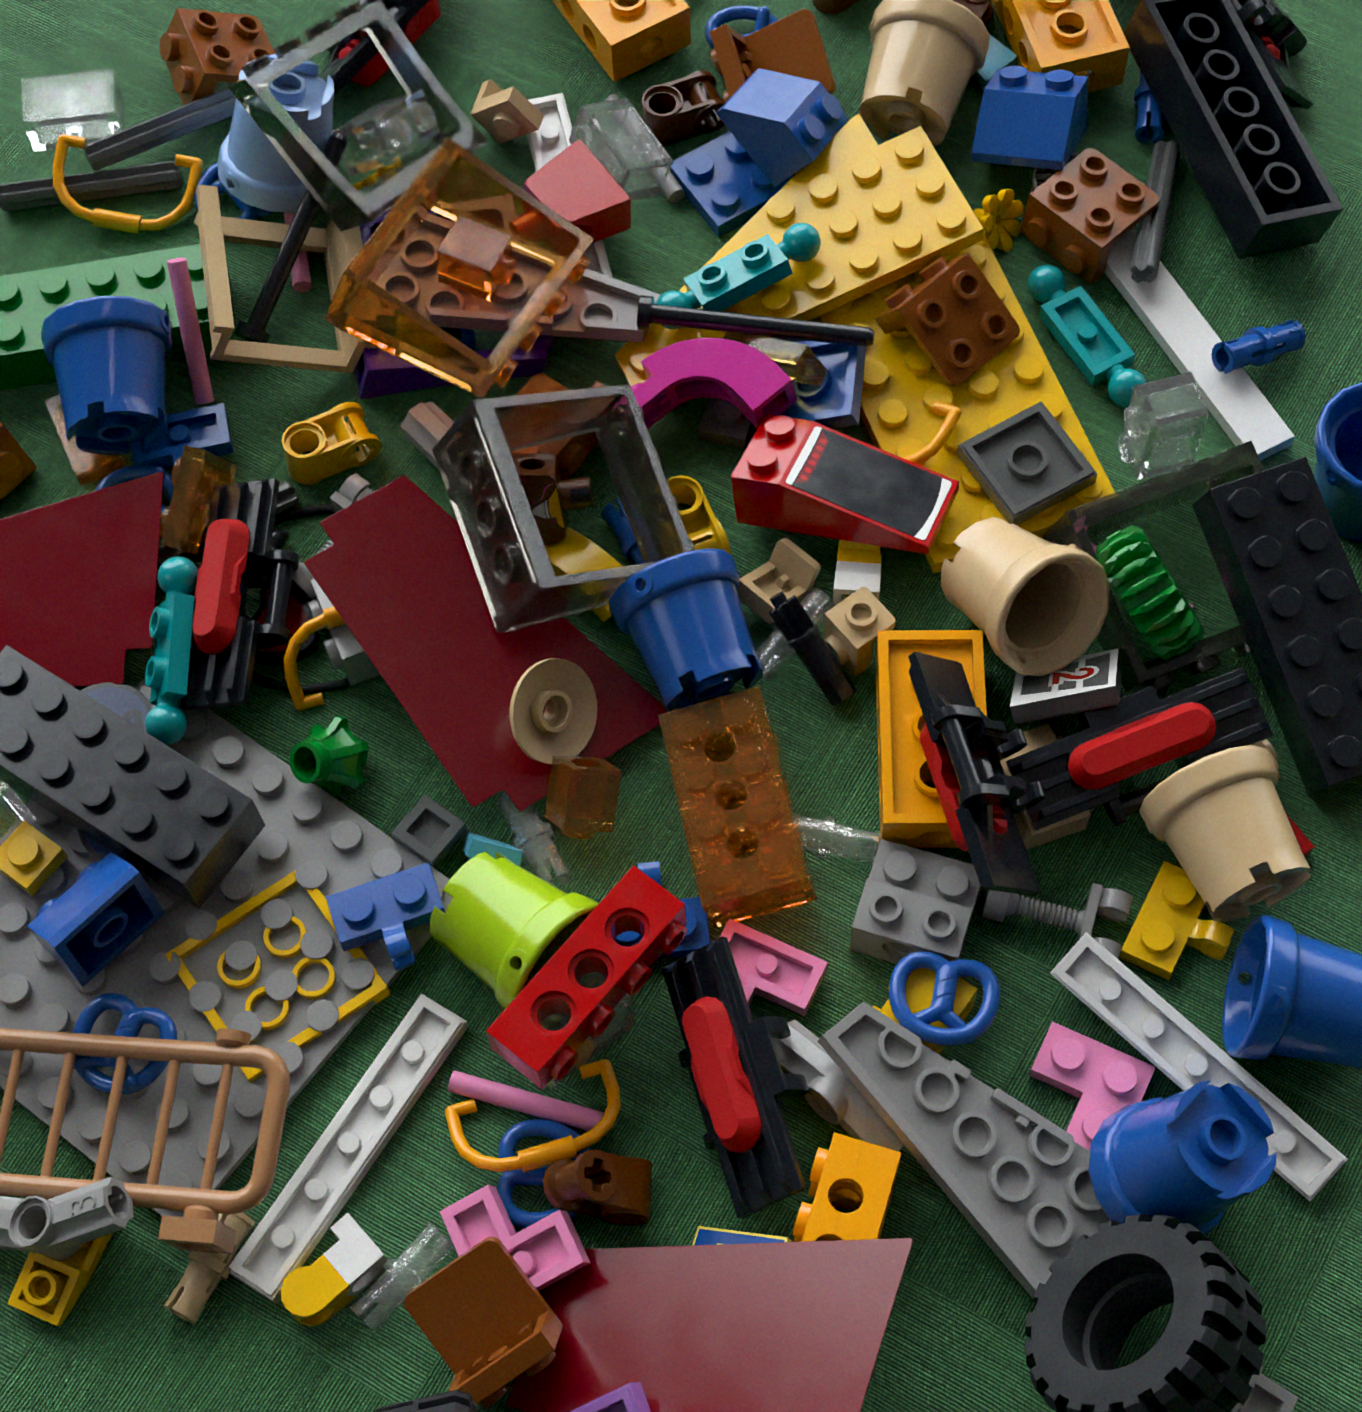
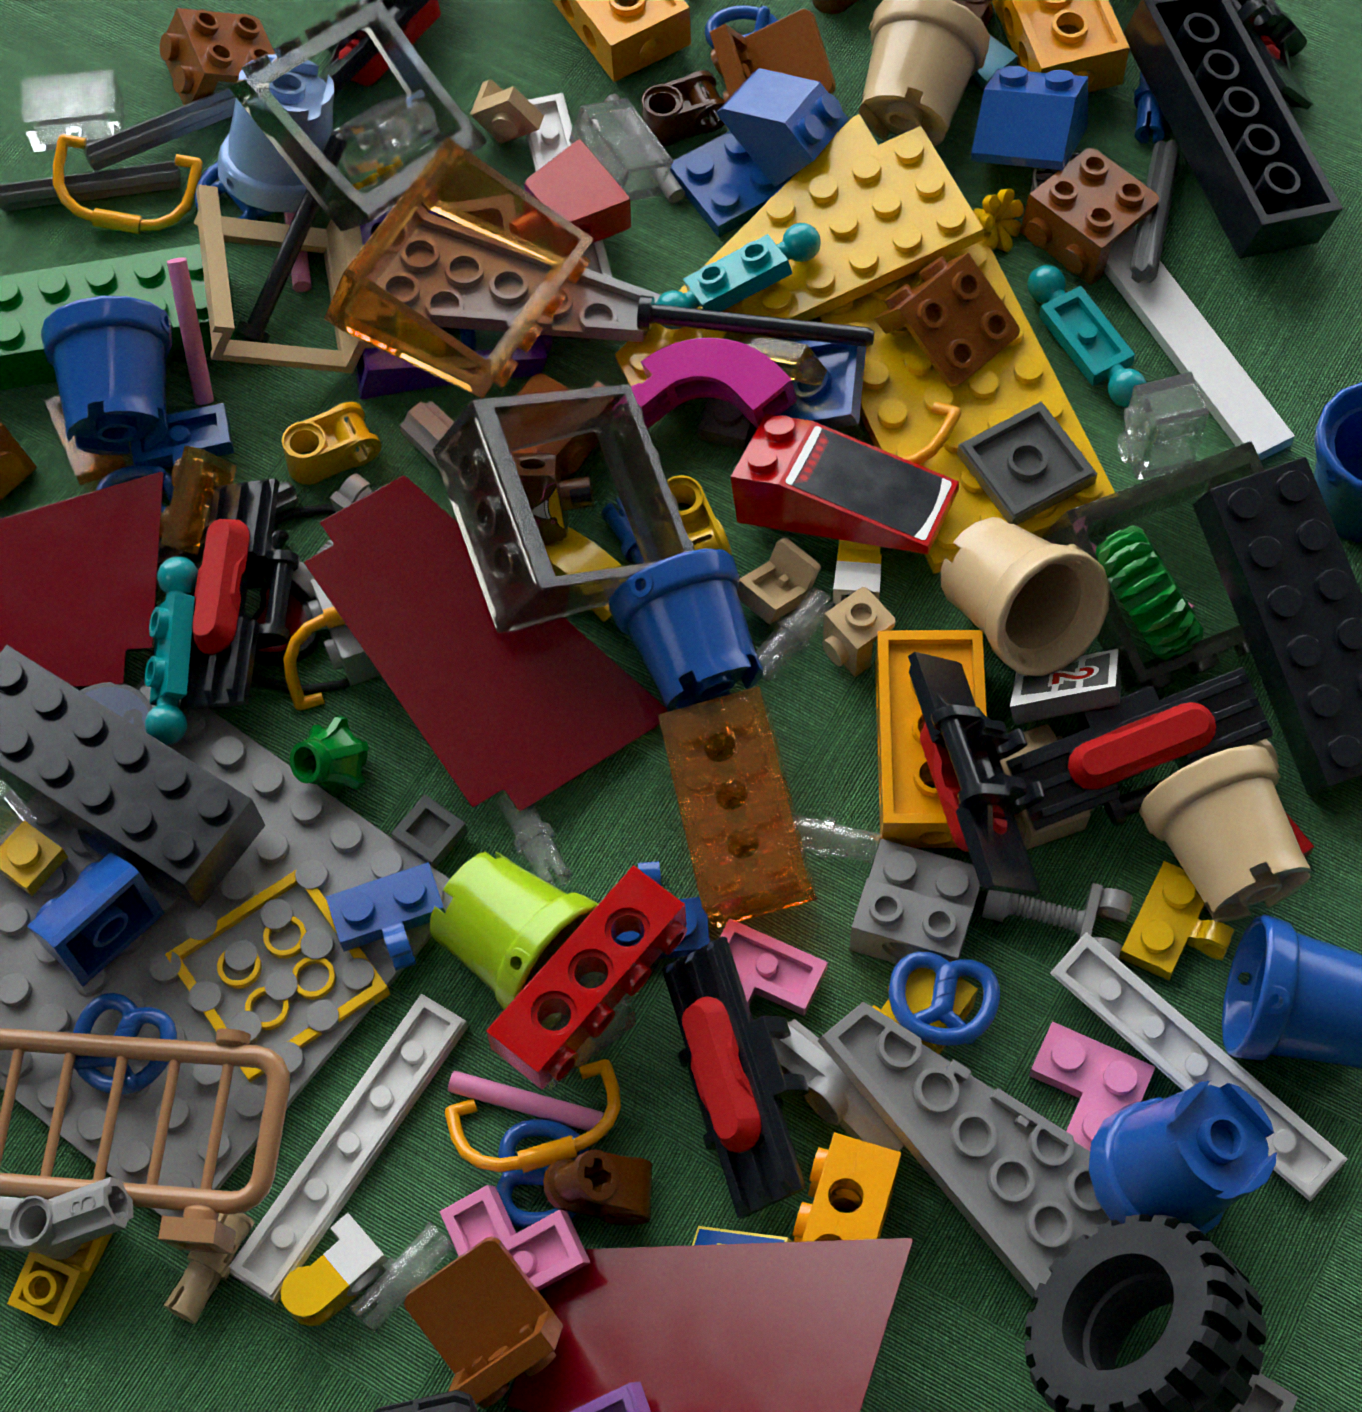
clear orange brick [437,216,517,302] -> none
medium azure tile [462,832,523,866] -> none
tan dish [509,658,597,764] -> none
clear orange brick [545,756,621,839] -> none
black piece [769,591,856,706] -> none
blue pin [1211,319,1306,374] -> none

